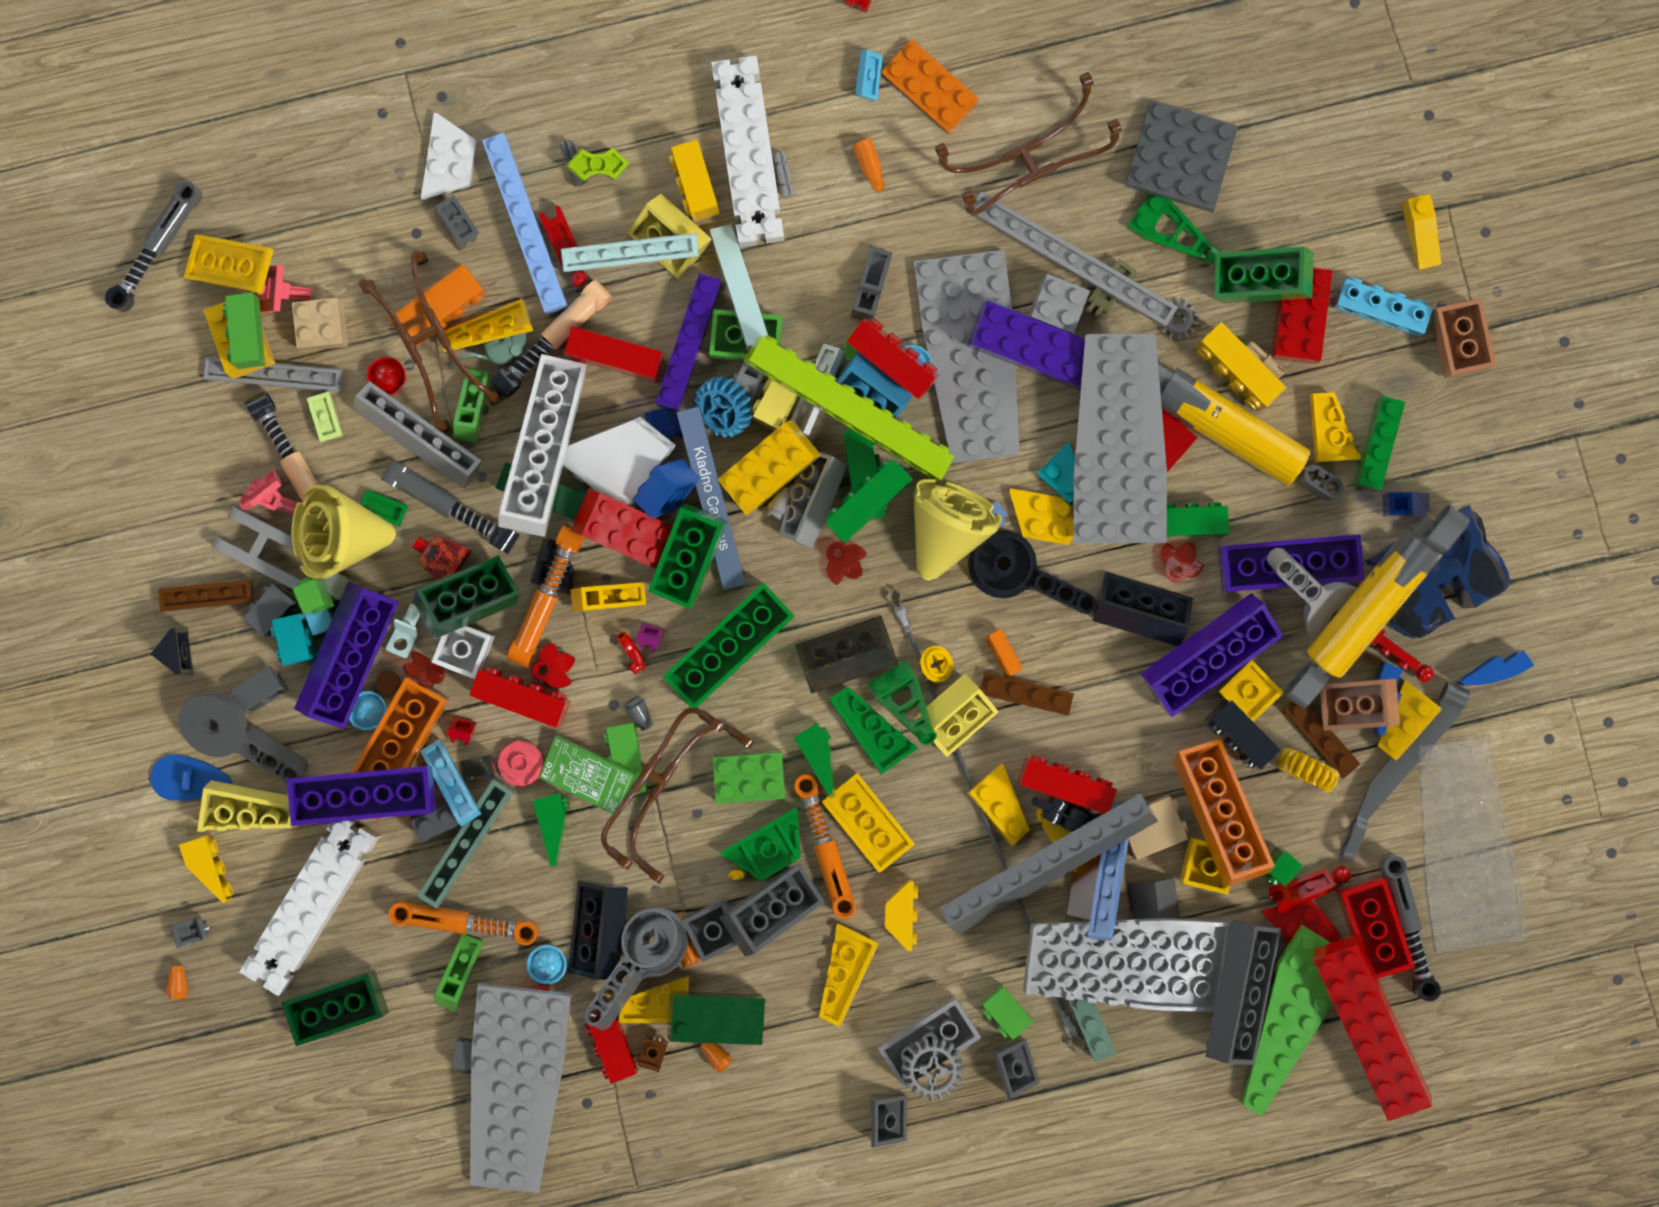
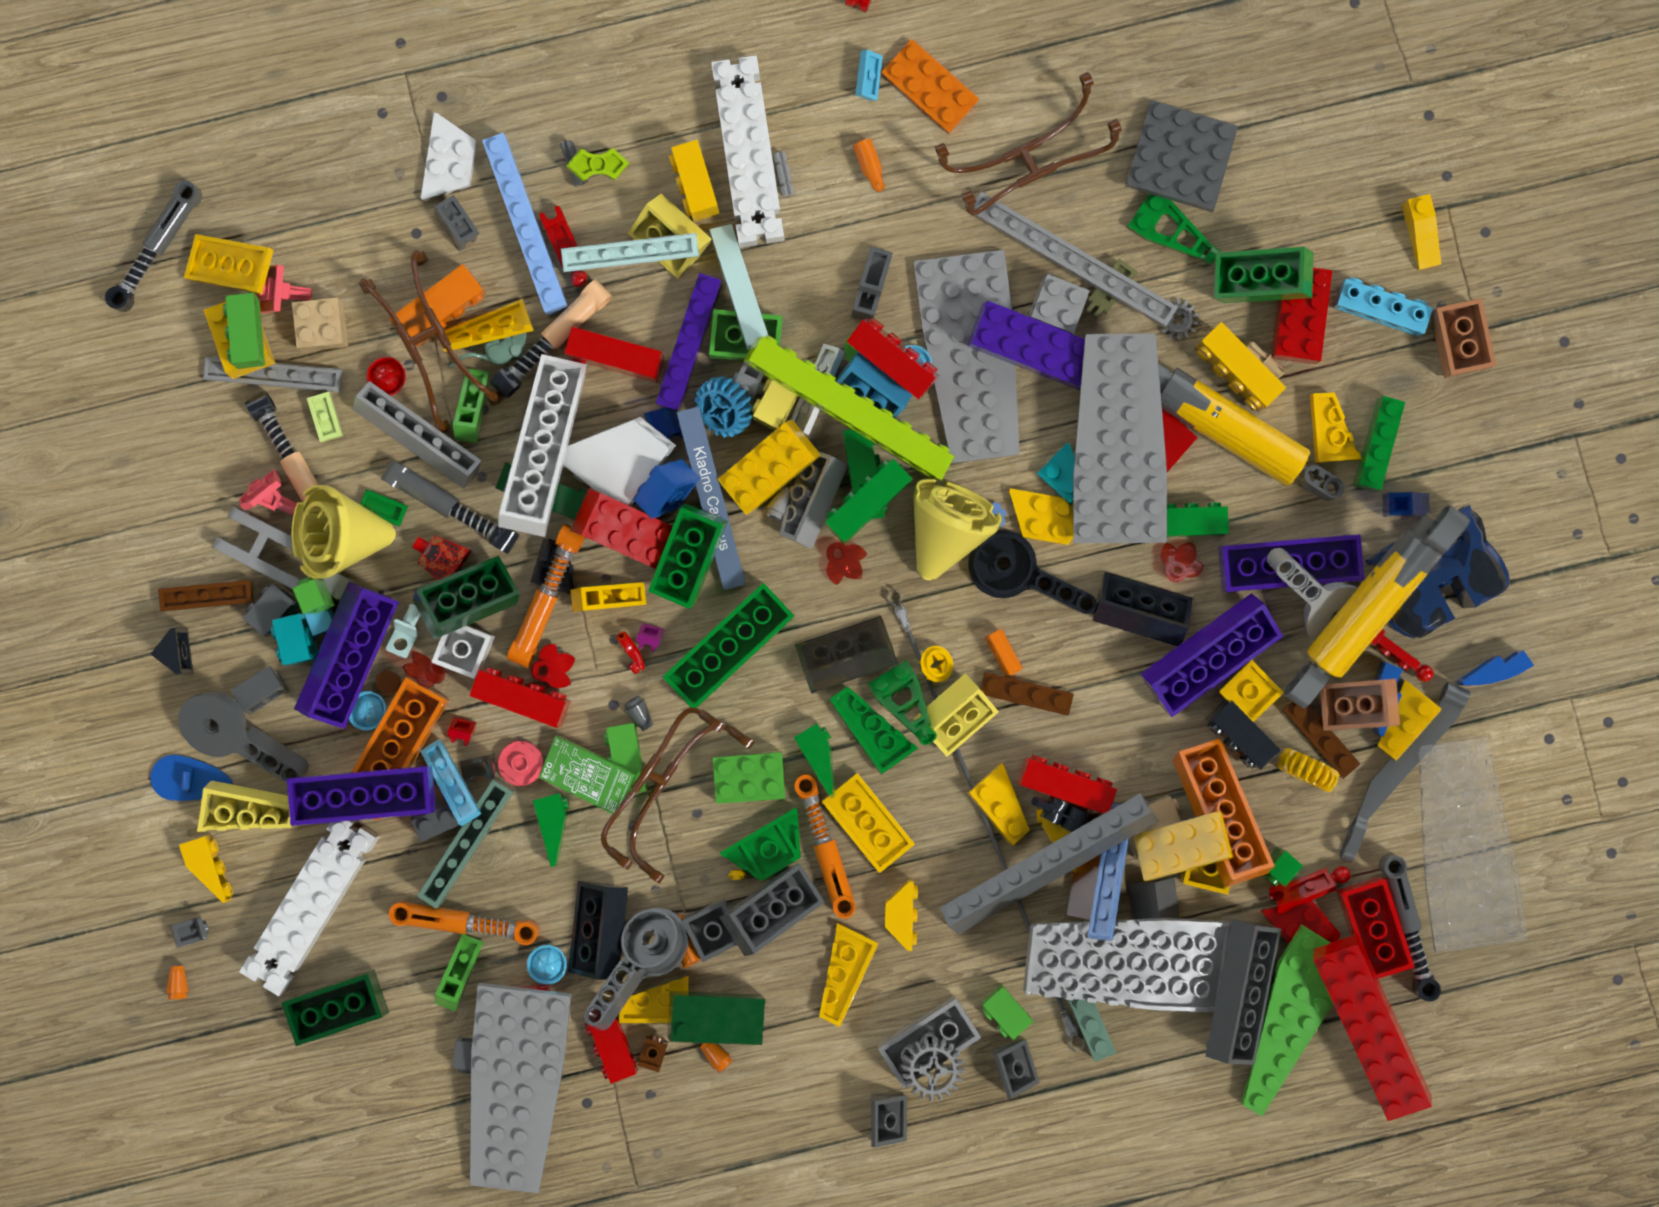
none -> yellow plate [1133,811,1233,881]

